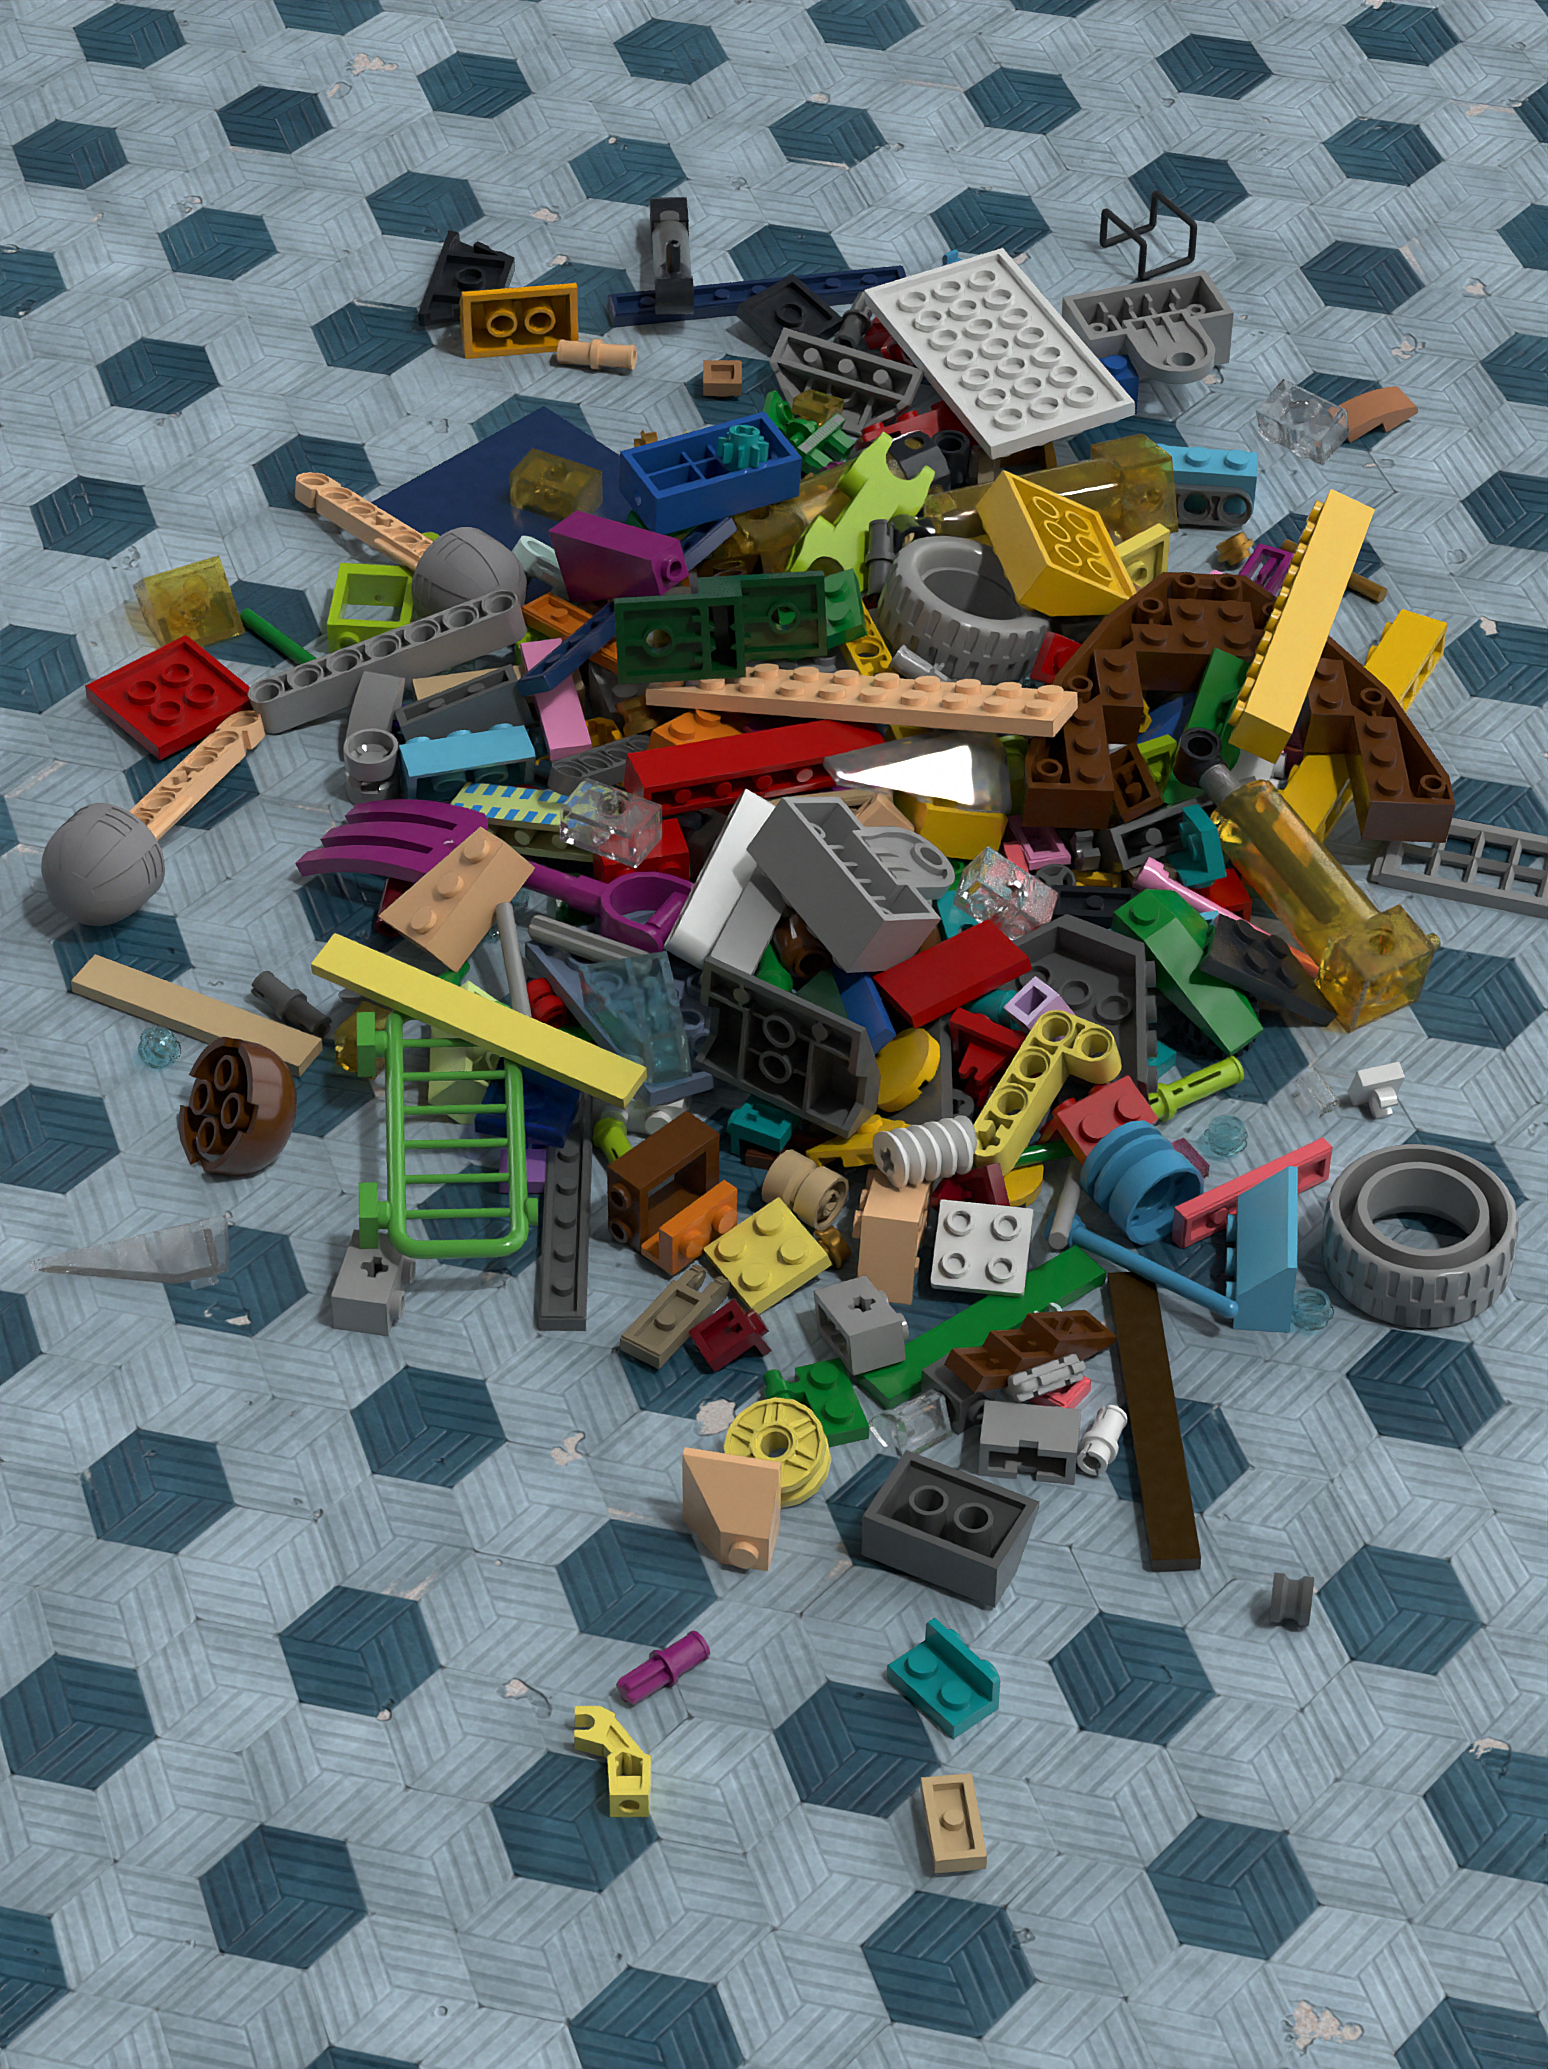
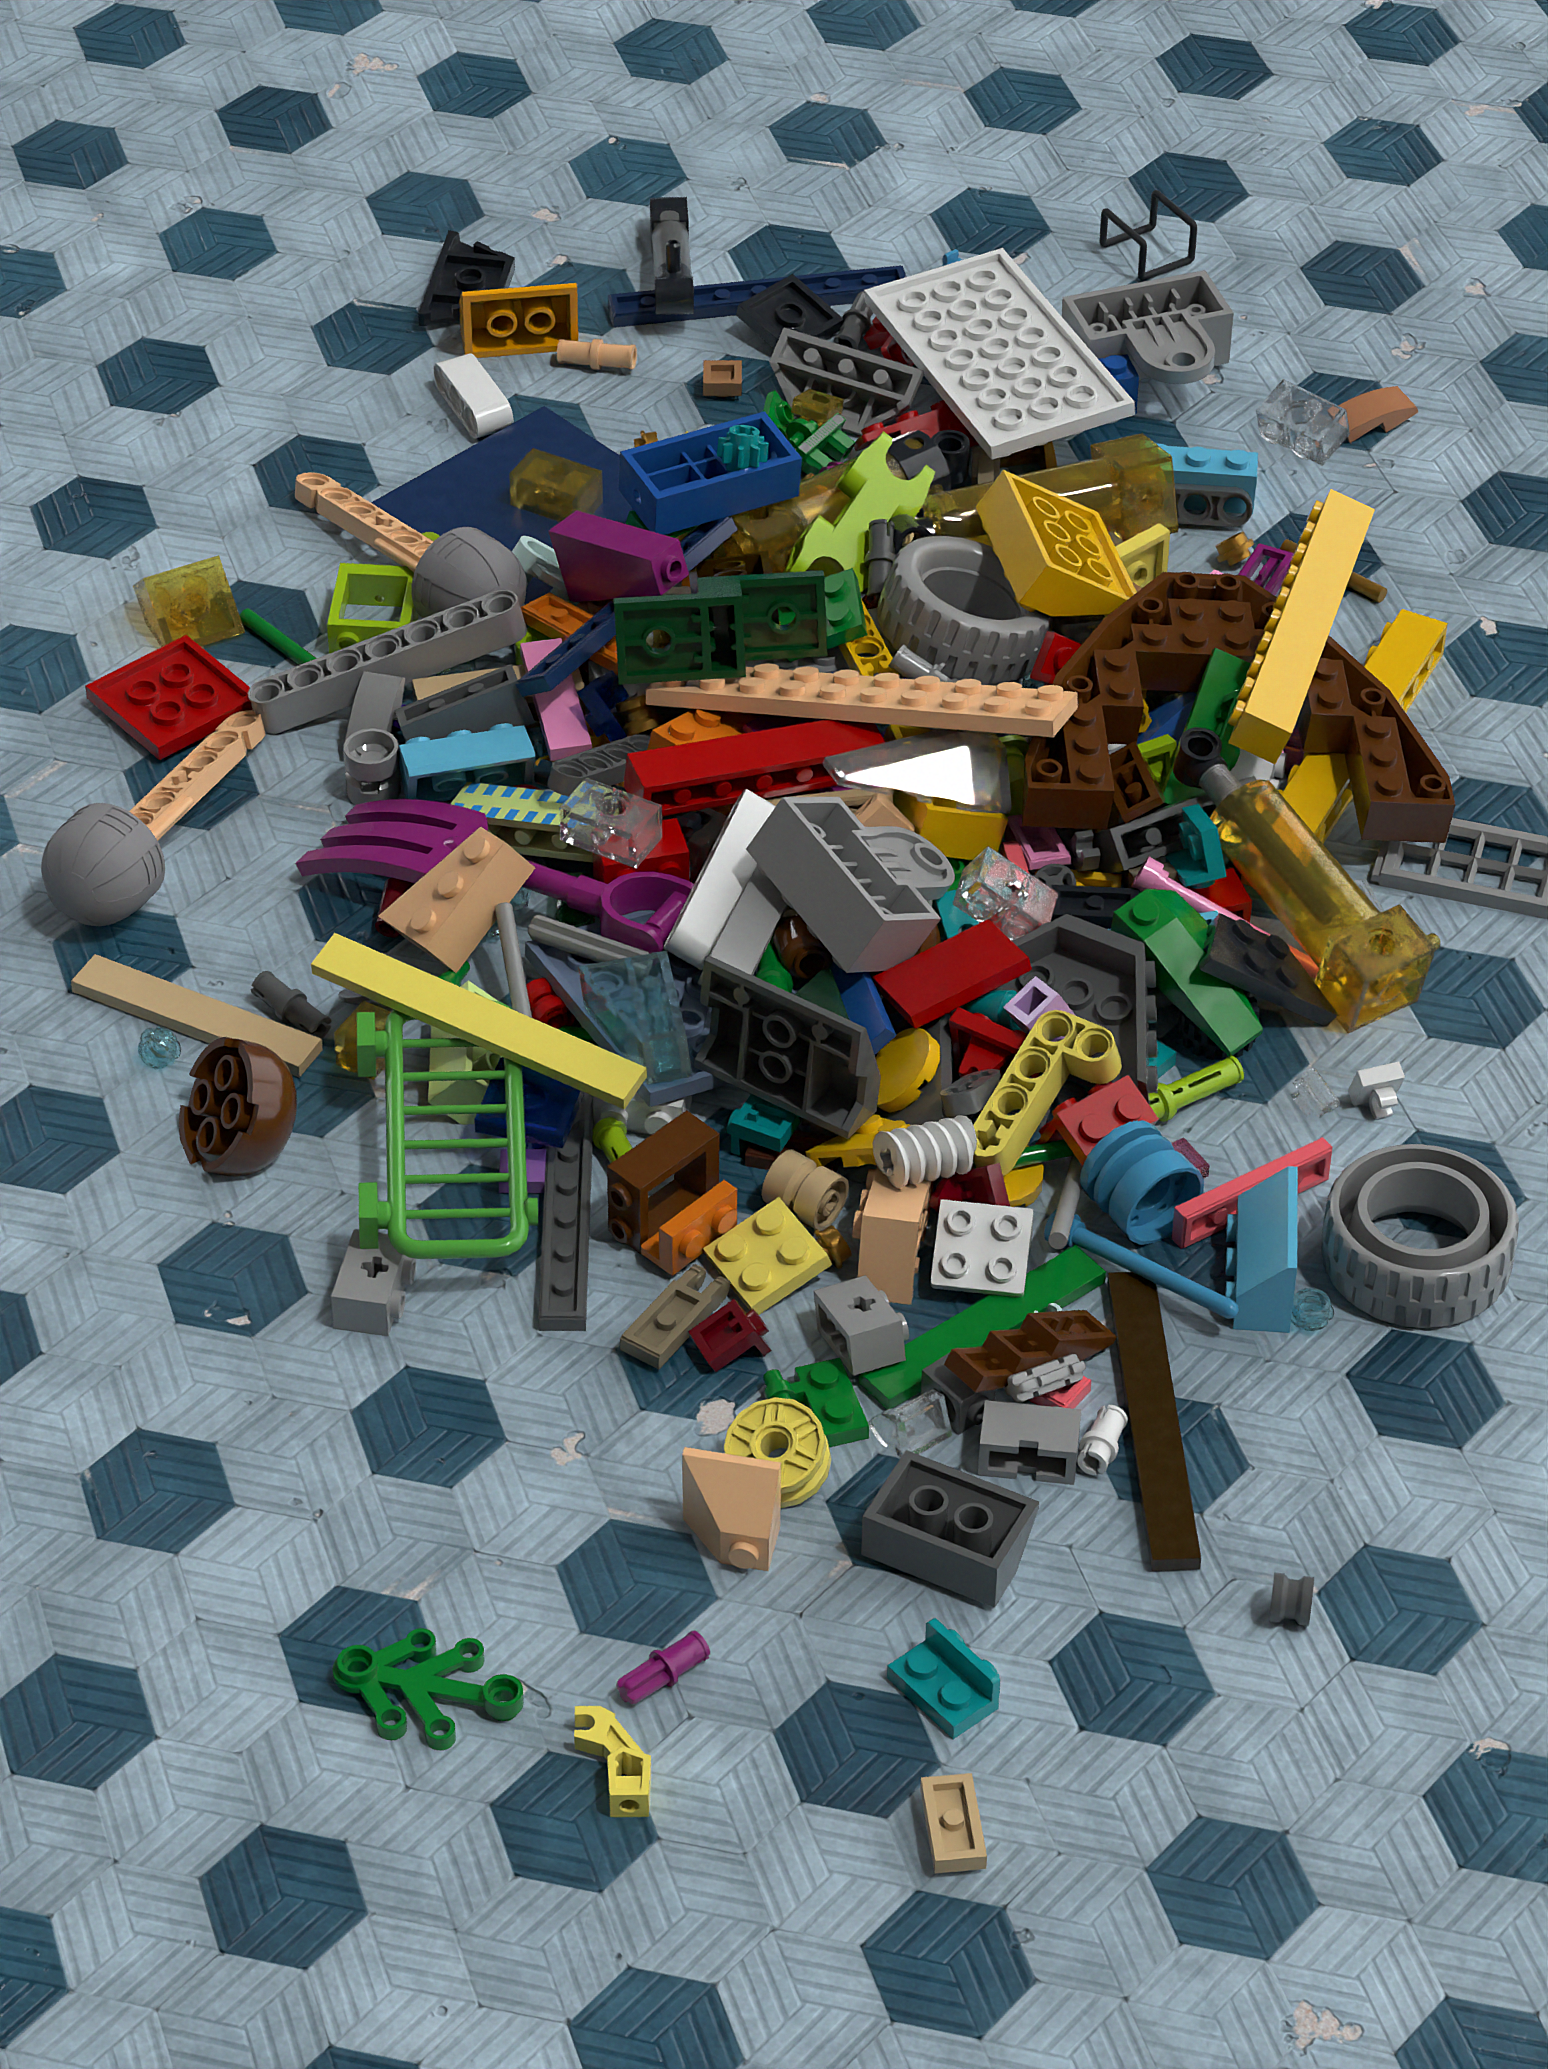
clear wedge [28,1214,230,1290] -> none
clear light blue plate [1203,1115,1248,1157] -> none
none -> green plant [332,1628,524,1751]
none -> white beam [433,353,514,439]
none -> clear blue bracket [577,670,629,742]
none -> dark grey beam [940,1069,1001,1117]

